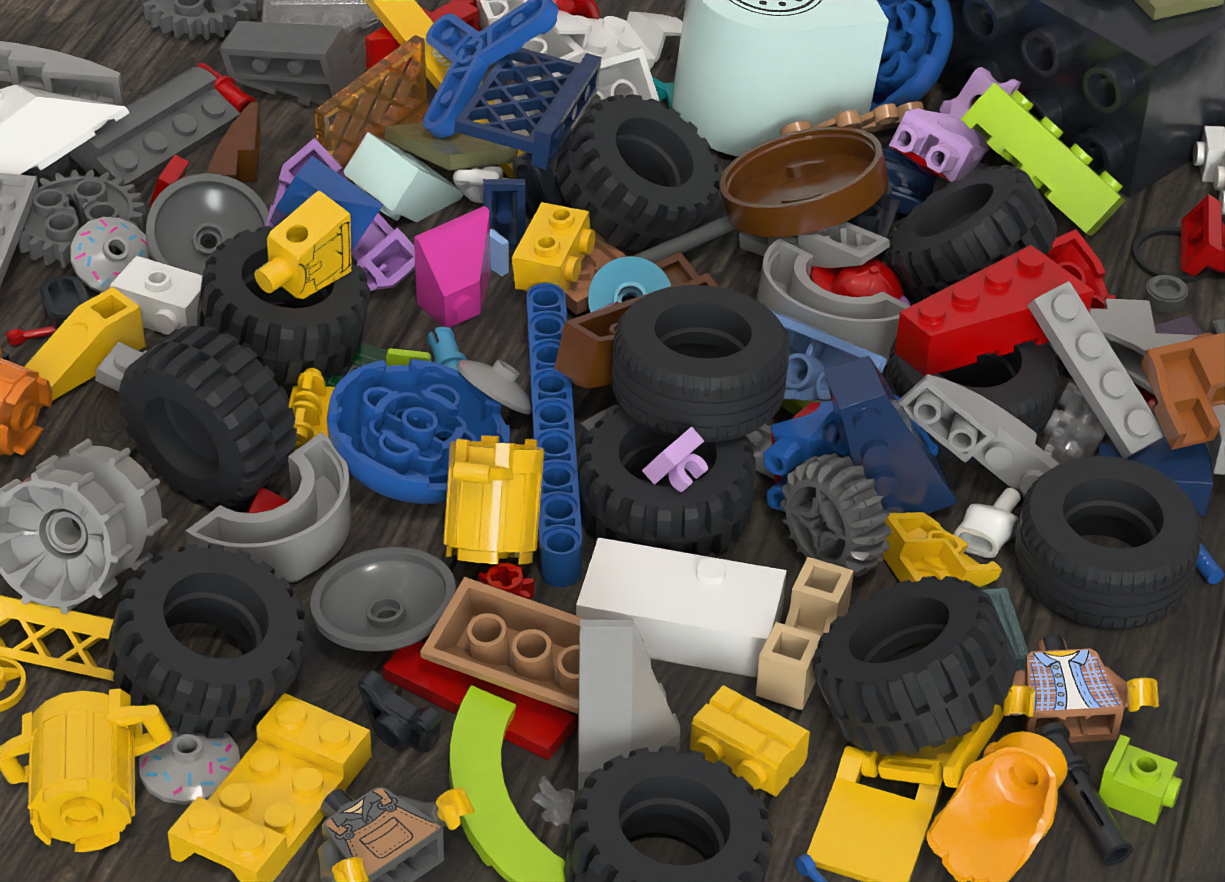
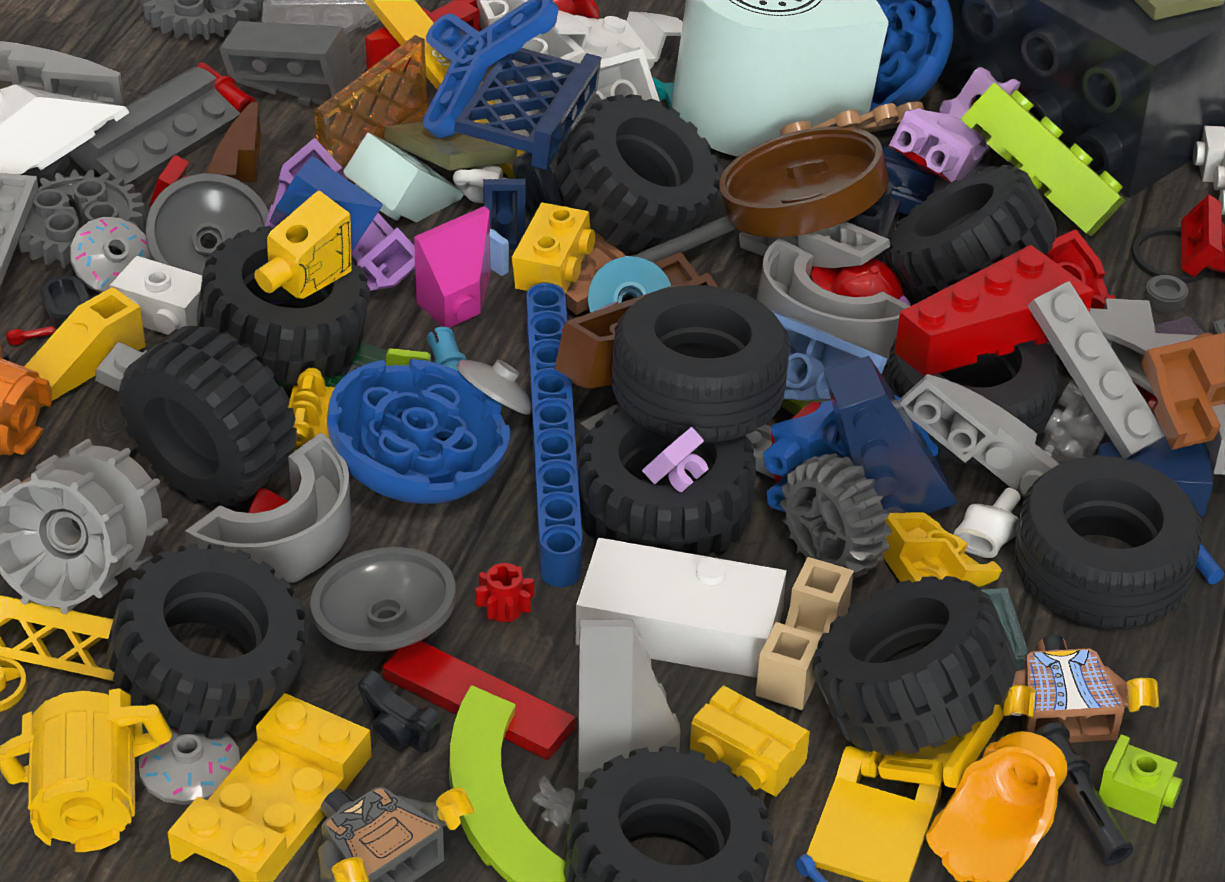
medium nougat slope [420,577,644,714] -> none
yellow container [443,435,545,564] -> none

